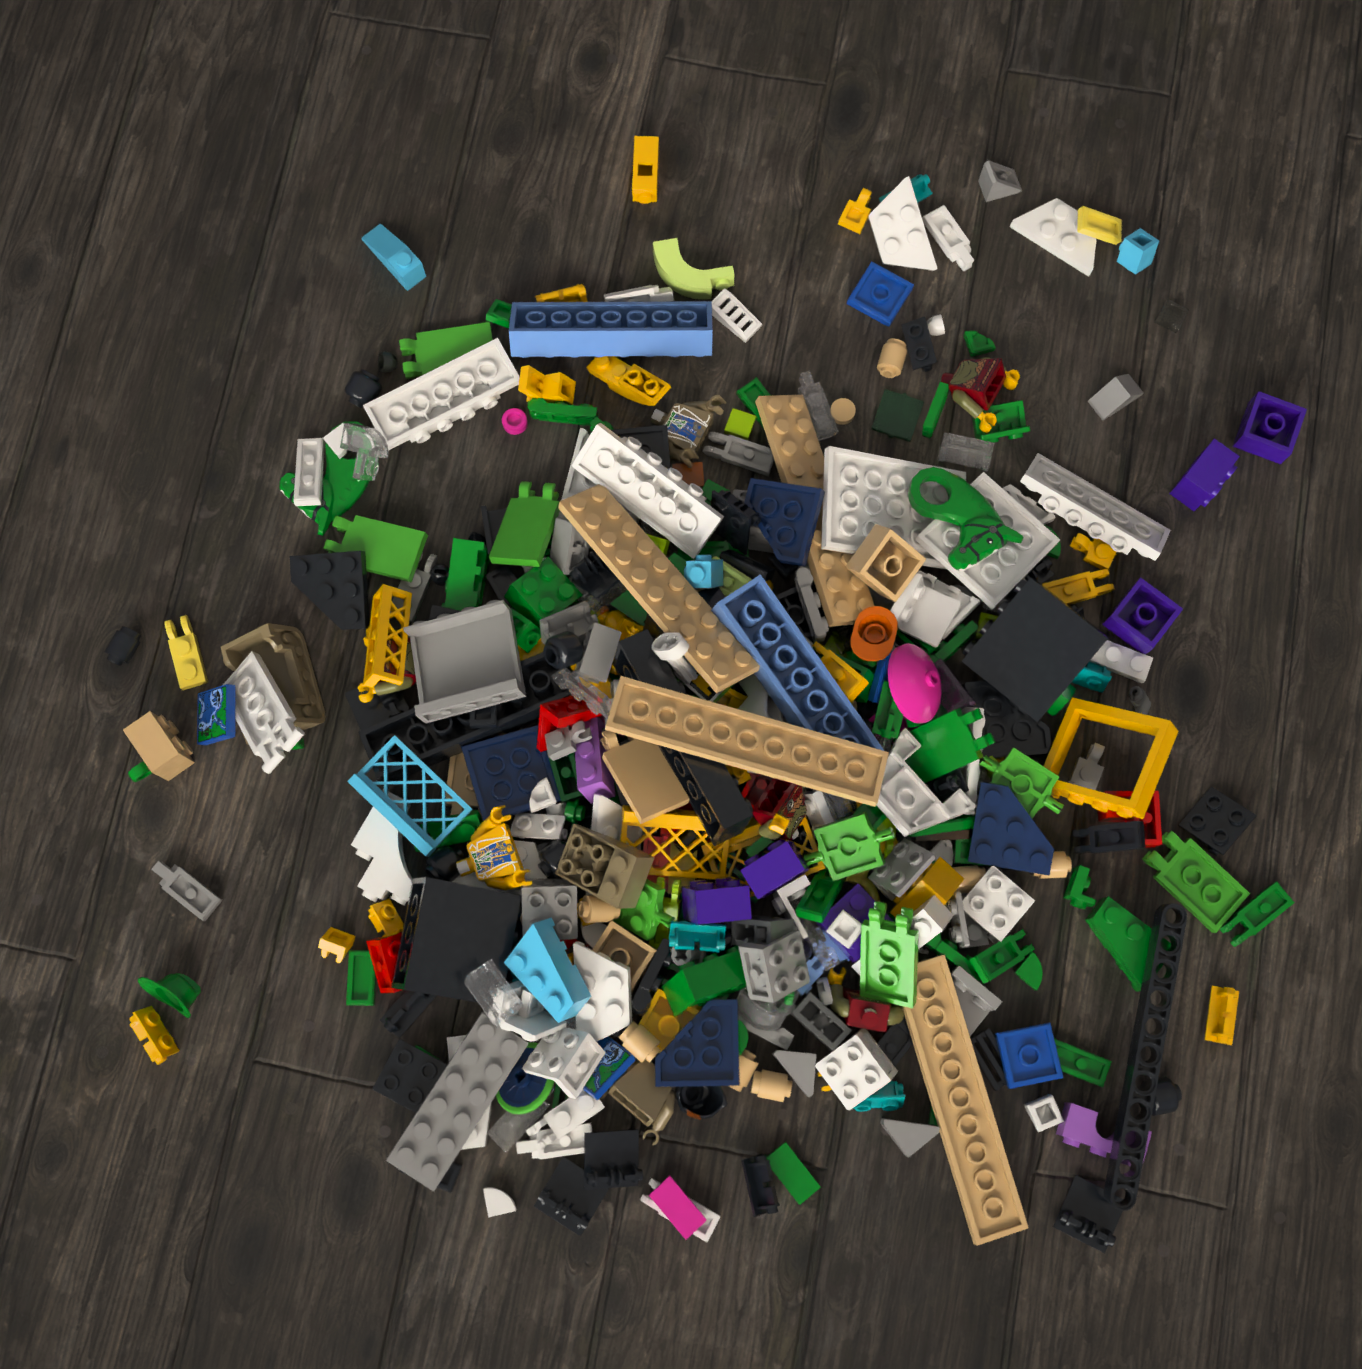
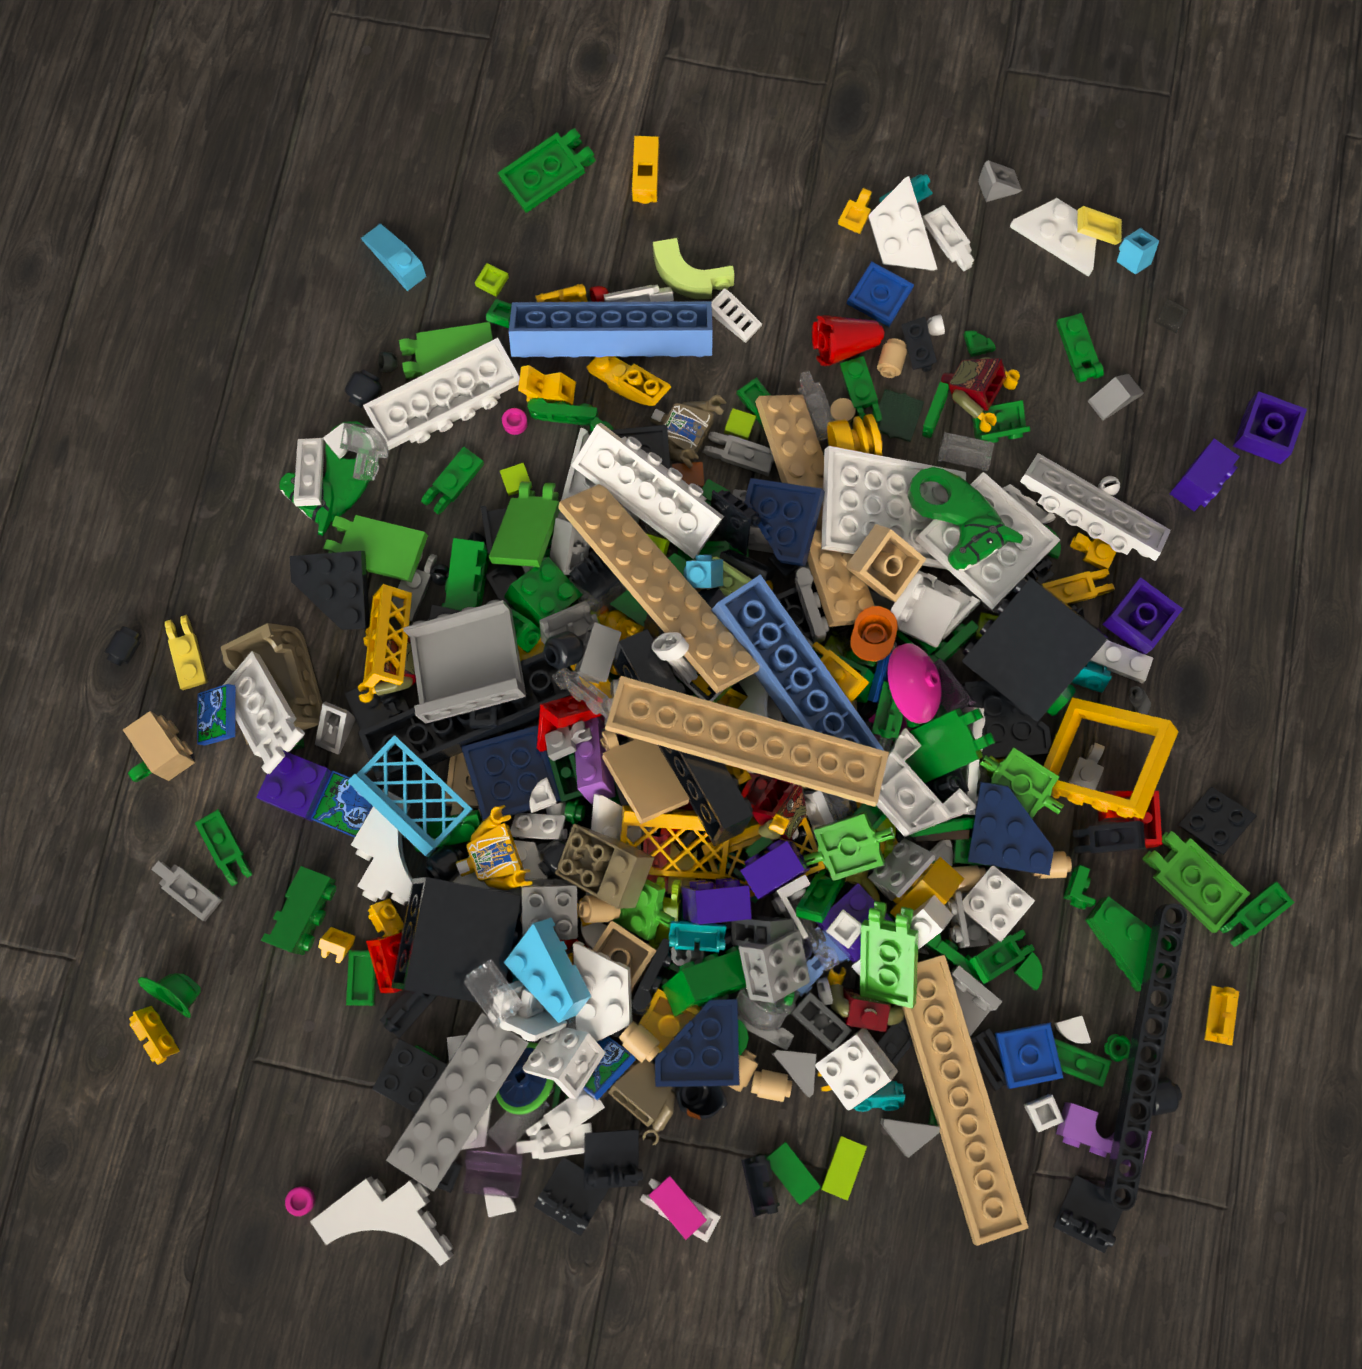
none -> green hinge [195,809,253,886]
none -> dark purple brick [256,751,332,822]
none -> green wedge [261,866,337,955]
none -> dark pink tile [285,1186,315,1216]
none -> white arch [310,1177,453,1266]
none -> tile [311,771,373,838]
none -> light grey slope [315,701,356,755]
none -> green hinge [421,447,484,515]
none -> clear purple panel [463,1150,523,1198]
none -> lime tile [475,263,509,297]
none -> green tile [498,128,596,213]
none -> lime tile [500,463,532,496]
none -> red hinge [590,286,609,302]
none -> red cone [812,315,884,366]
none -> lime tile [821,1136,867,1201]
none -> yellow wheel [827,414,882,456]
none -> green hinge [840,356,882,422]
none -> white tile [1054,1016,1091,1043]
none -> green plate [1056,313,1104,383]
none -> white hinge [1098,476,1120,496]
none -> green plate [1104,1034,1131,1062]

